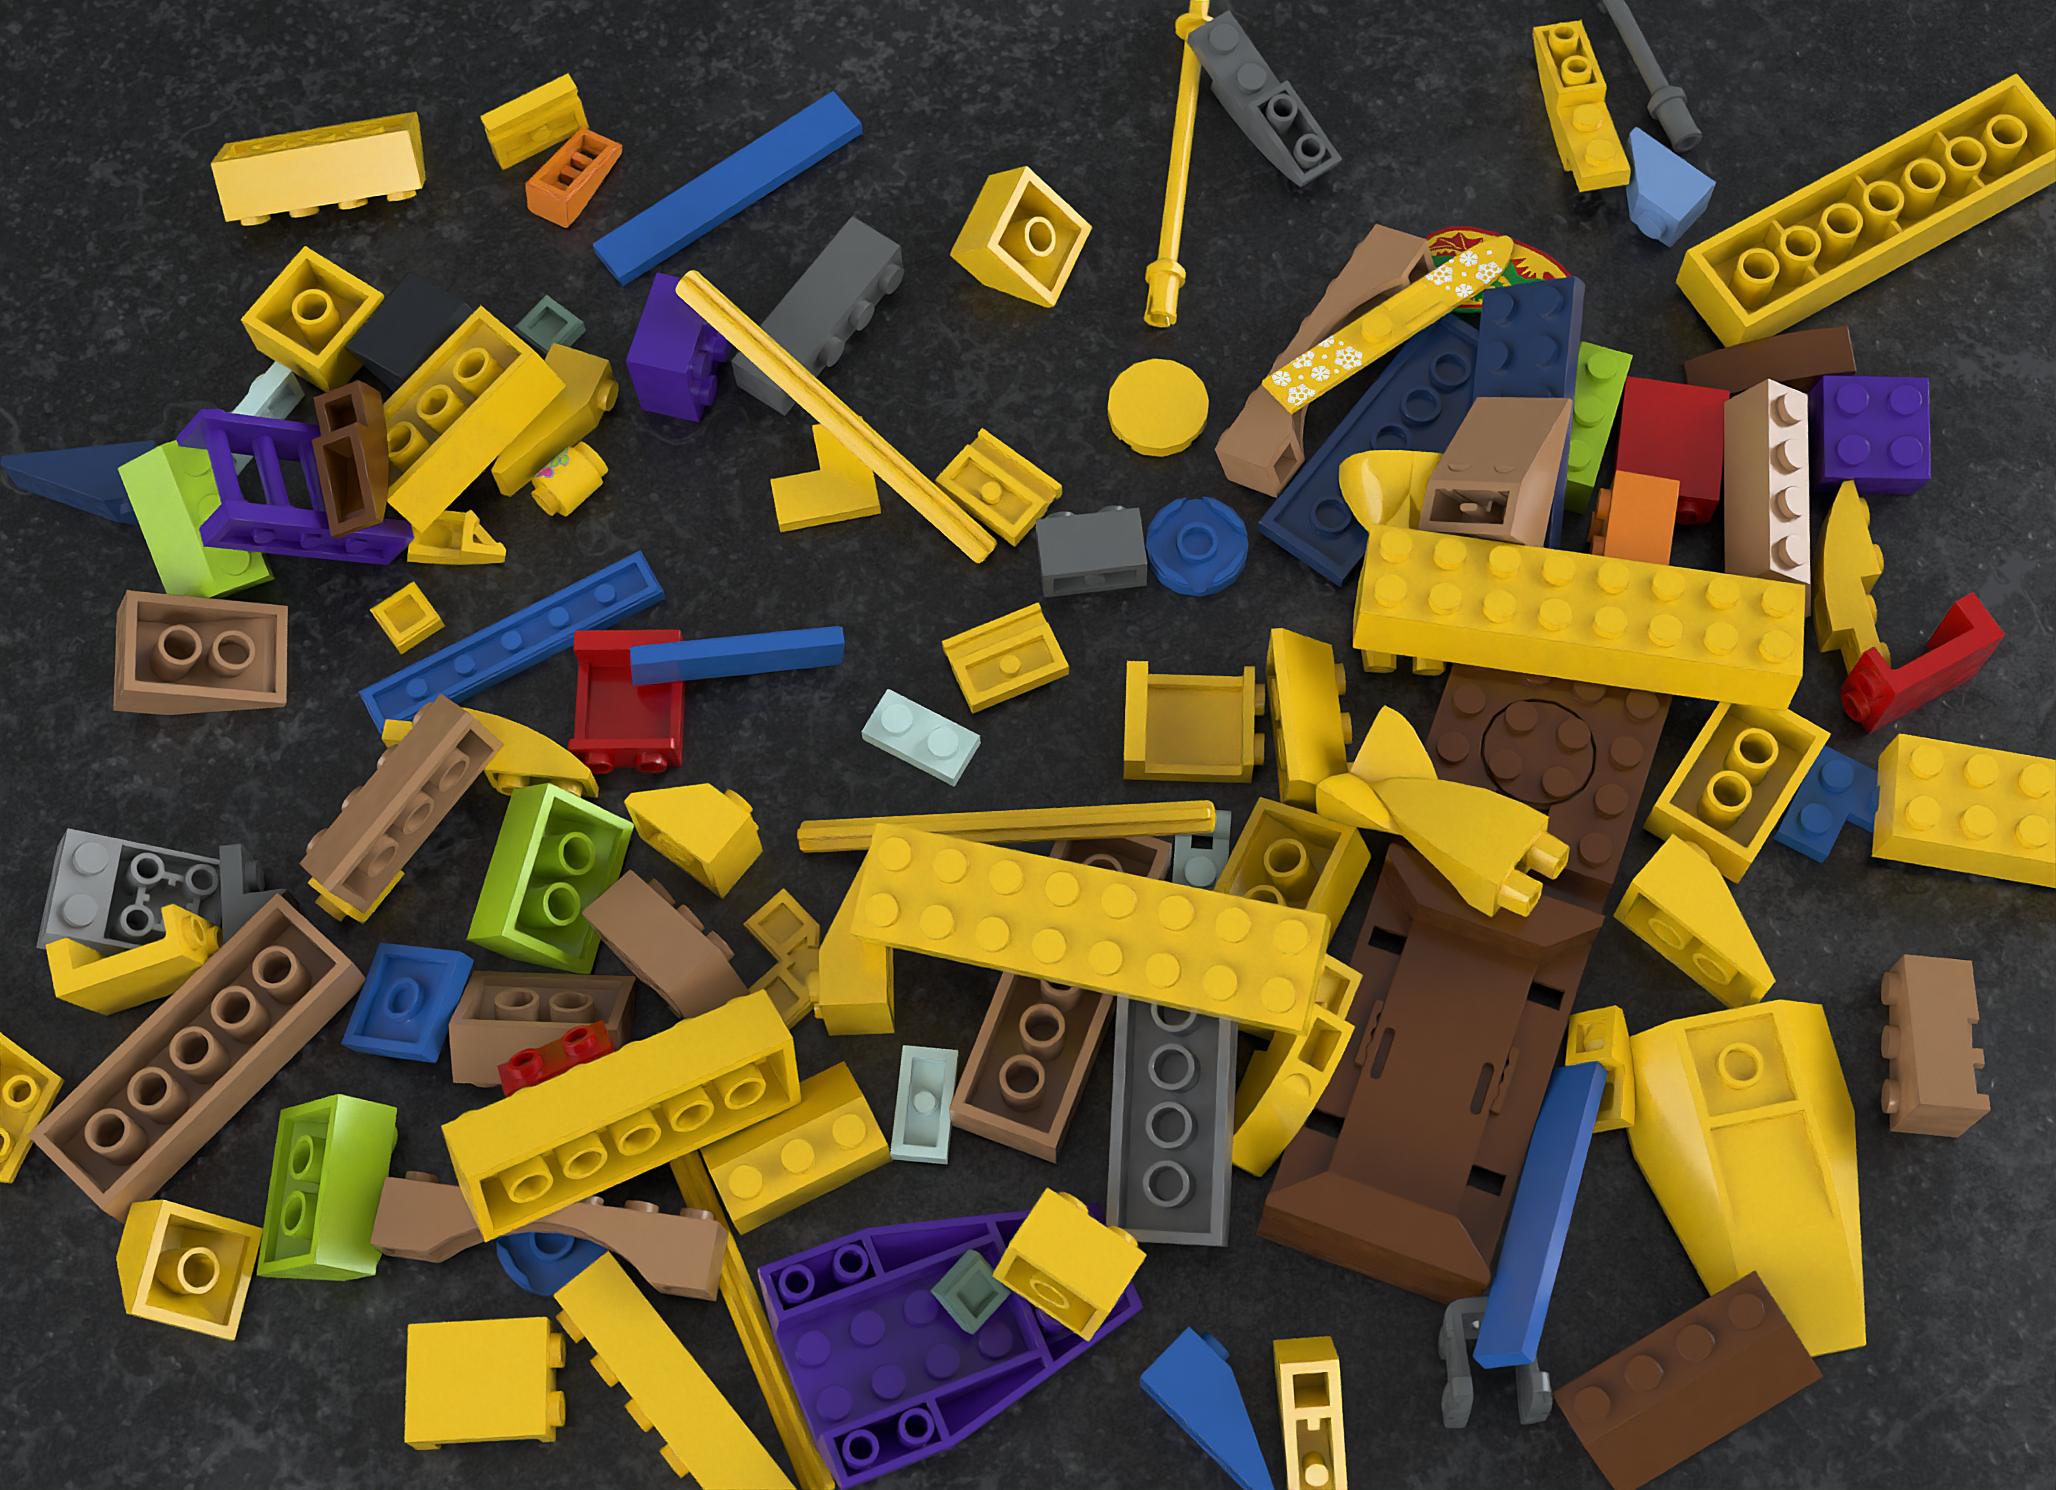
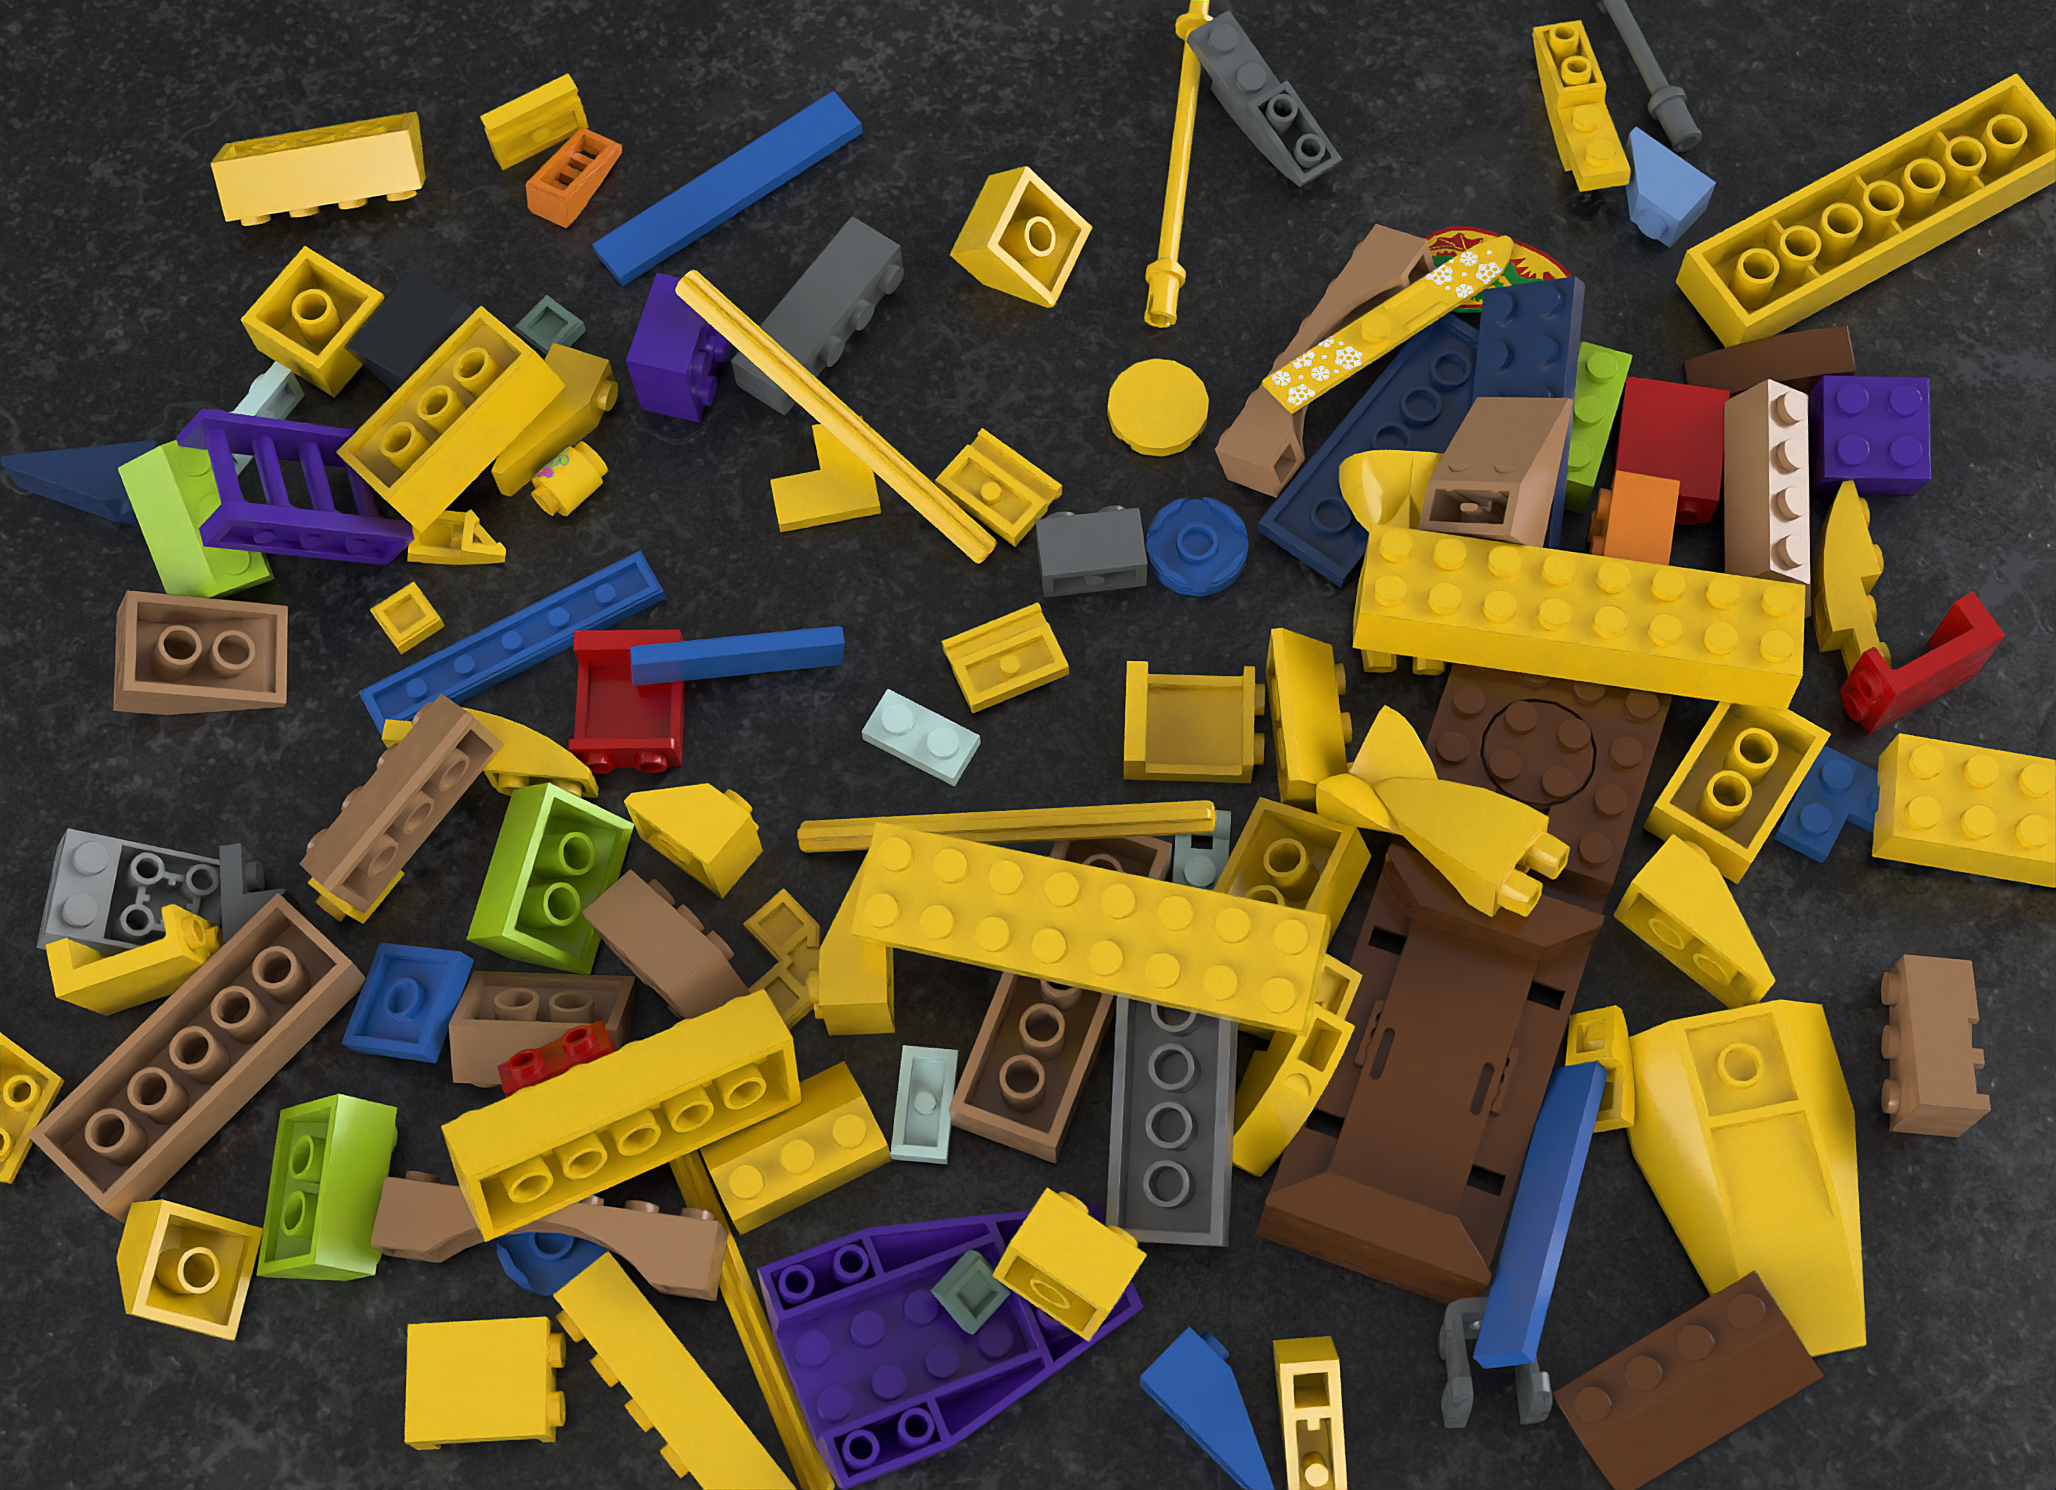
reddish brown slope [312,380,389,539] -> none

